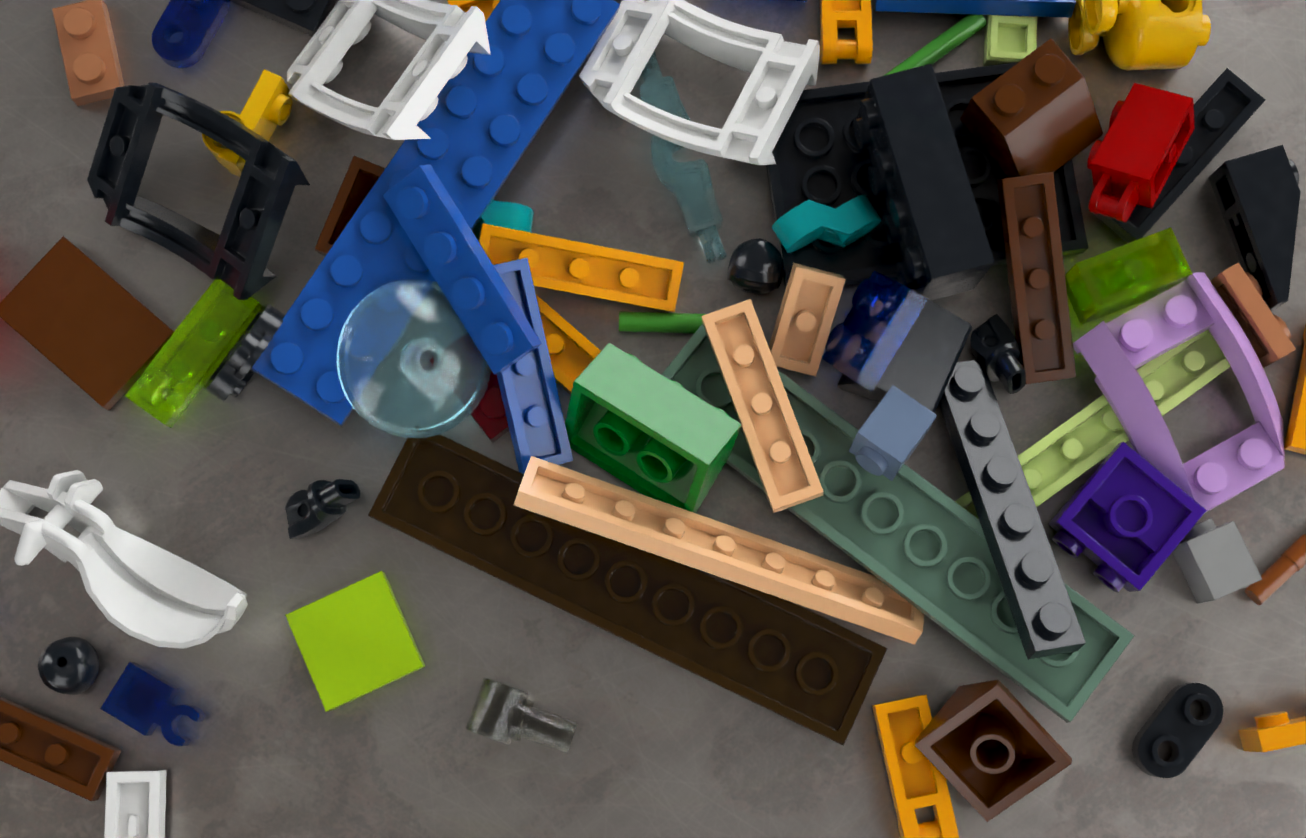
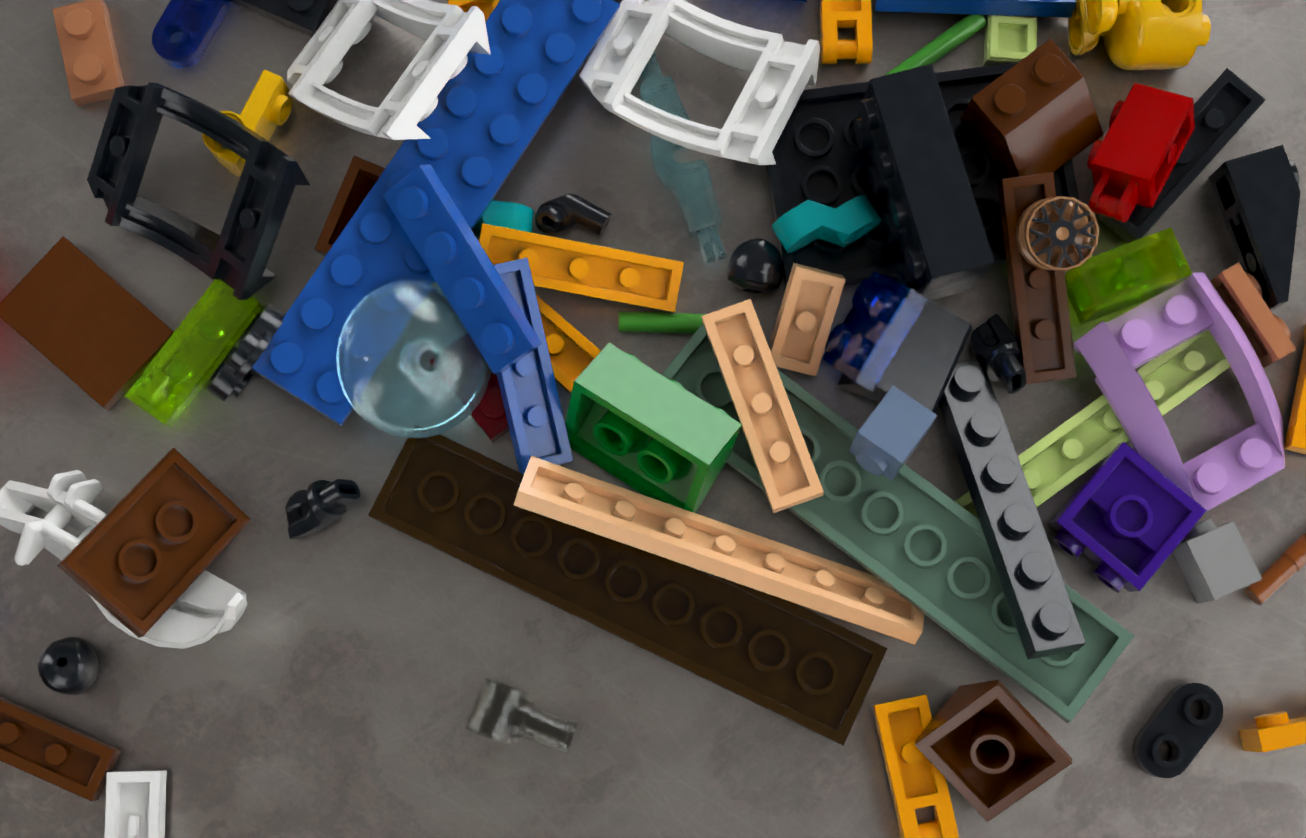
clear blue plate [100,662,206,746] -> none
lime tile [285,571,426,712] -> none
none -> reddish brown tile [57,448,251,638]
none -> black arm [535,193,612,236]
none -> medium nougat wheel [1015,196,1099,271]

